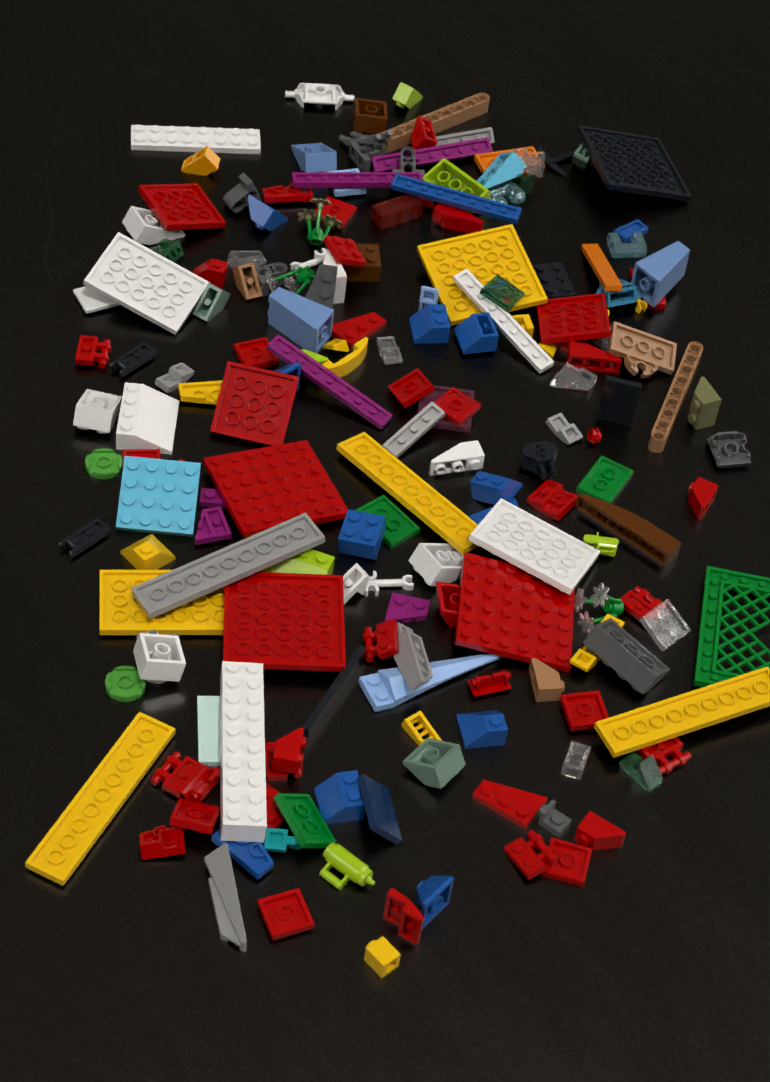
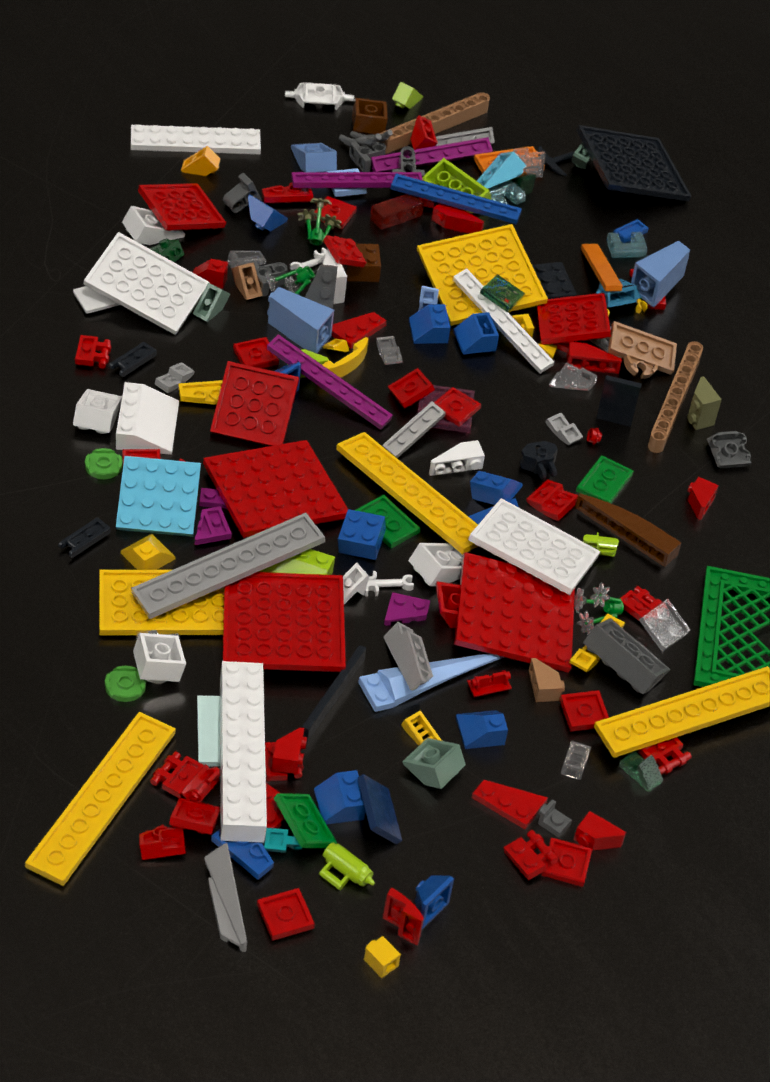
red plate [363,618,399,662] -> none

